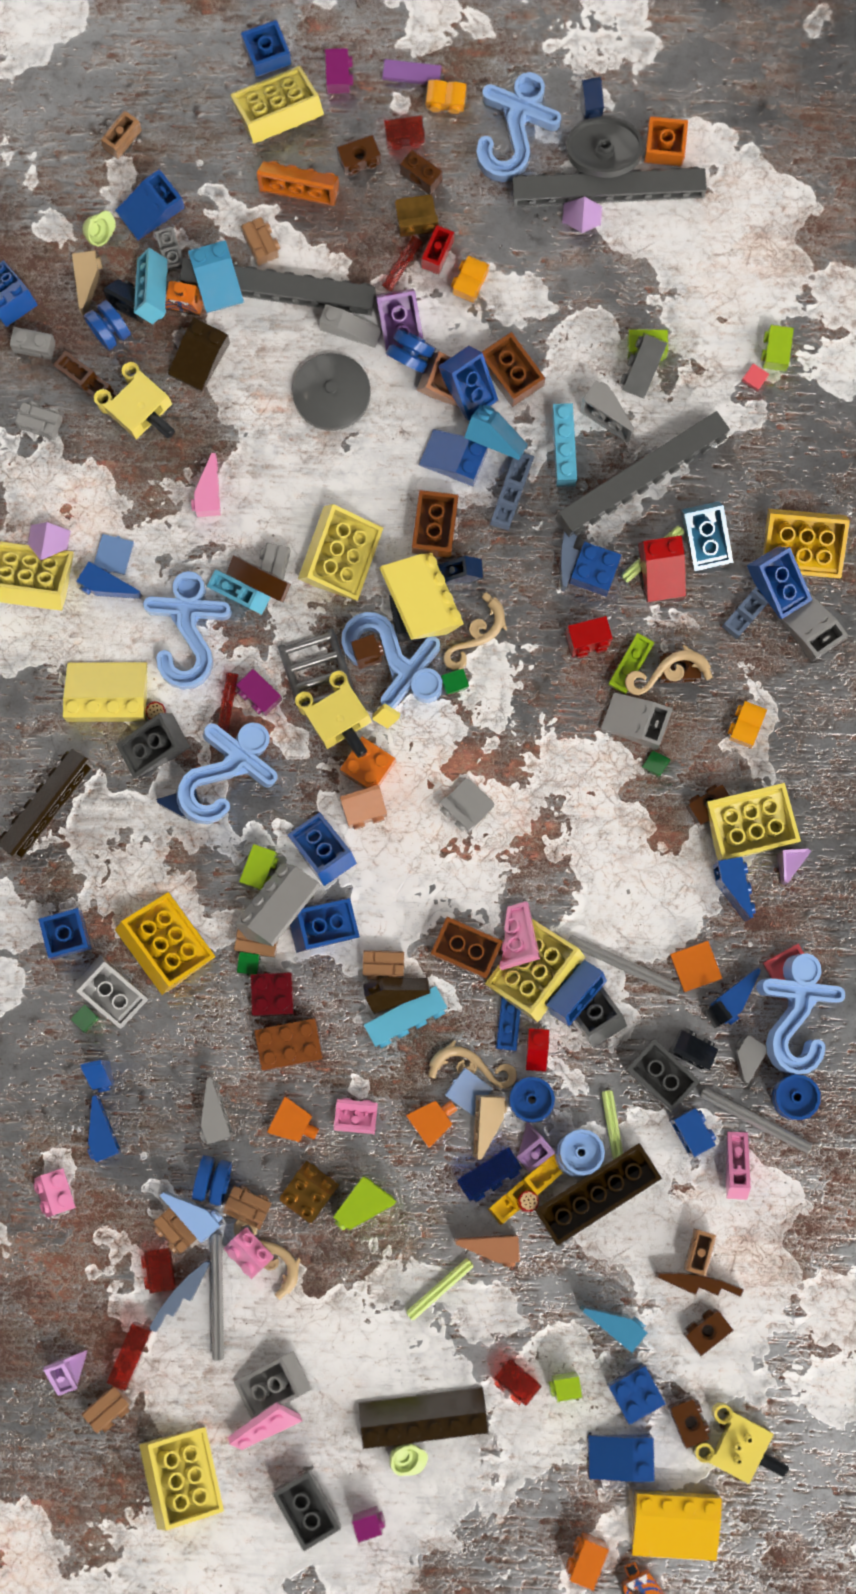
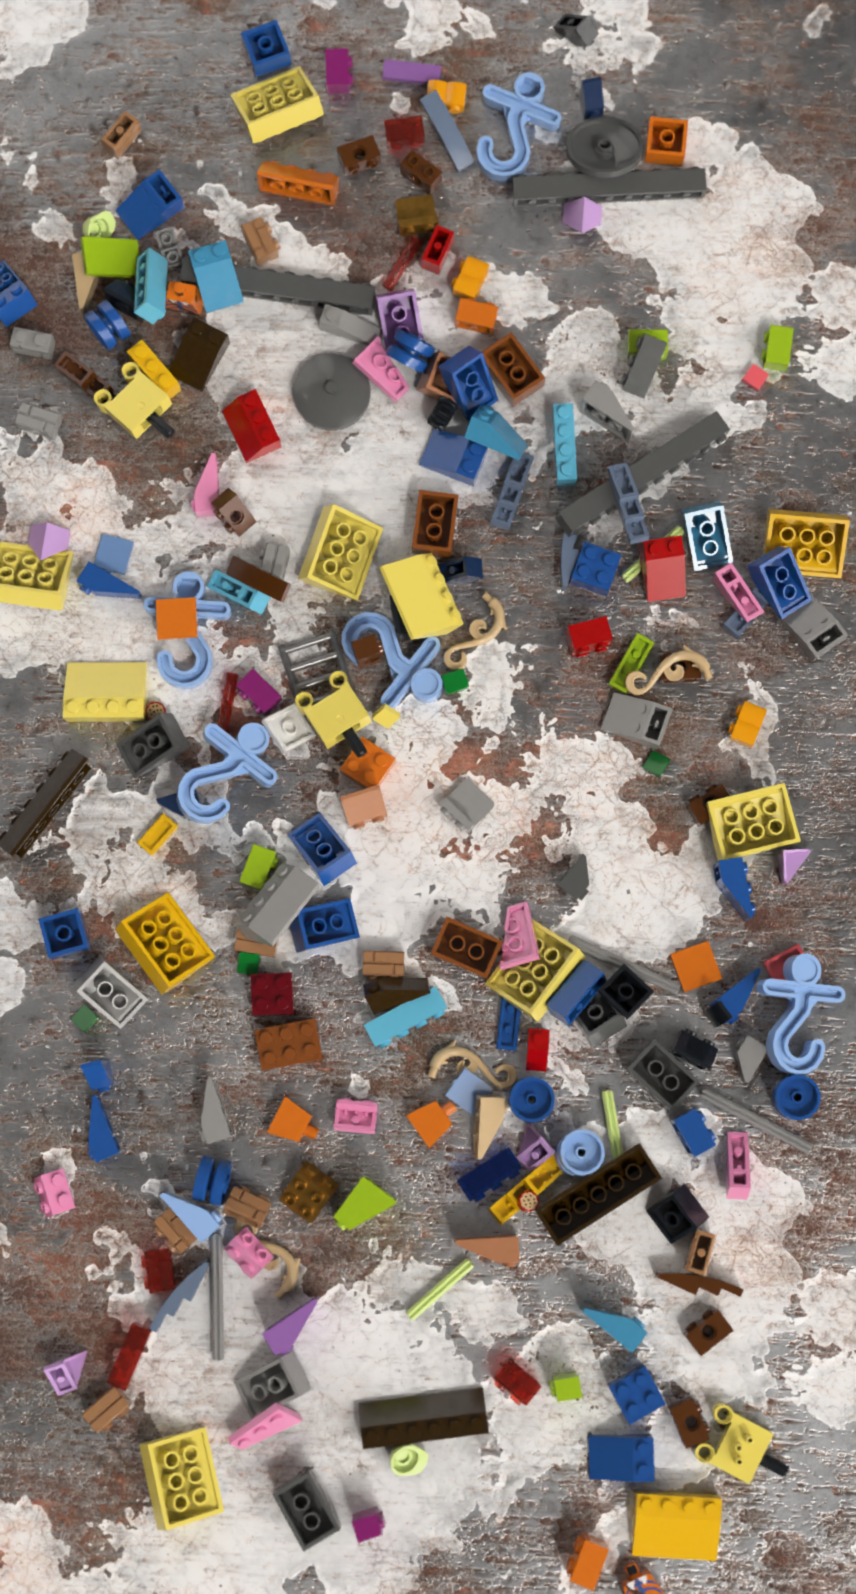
none -> lime tile [80,236,139,278]
none -> yellow brick [127,340,181,399]
none -> yellow tile [137,813,179,856]
none -> orange tile [156,597,198,640]
none -> reddish brown brick [211,488,257,537]
none -> red slope [222,389,282,463]
none -> white tile [261,703,316,754]
none -> medium lavender slope [262,1295,320,1356]
none -> bright pink wing [352,336,410,403]
none -> sand blue slope [420,90,475,172]
none -> black gear [427,396,457,431]
none -> orange brick [455,298,498,335]
none -> black slope [553,14,599,47]
none -> dark grey slope [557,854,589,902]
none -> black slope [597,964,654,1019]
none -> sand blue slope [607,462,650,545]
none -> black slope [646,1183,709,1244]
none -> bright pink slope [713,563,764,622]

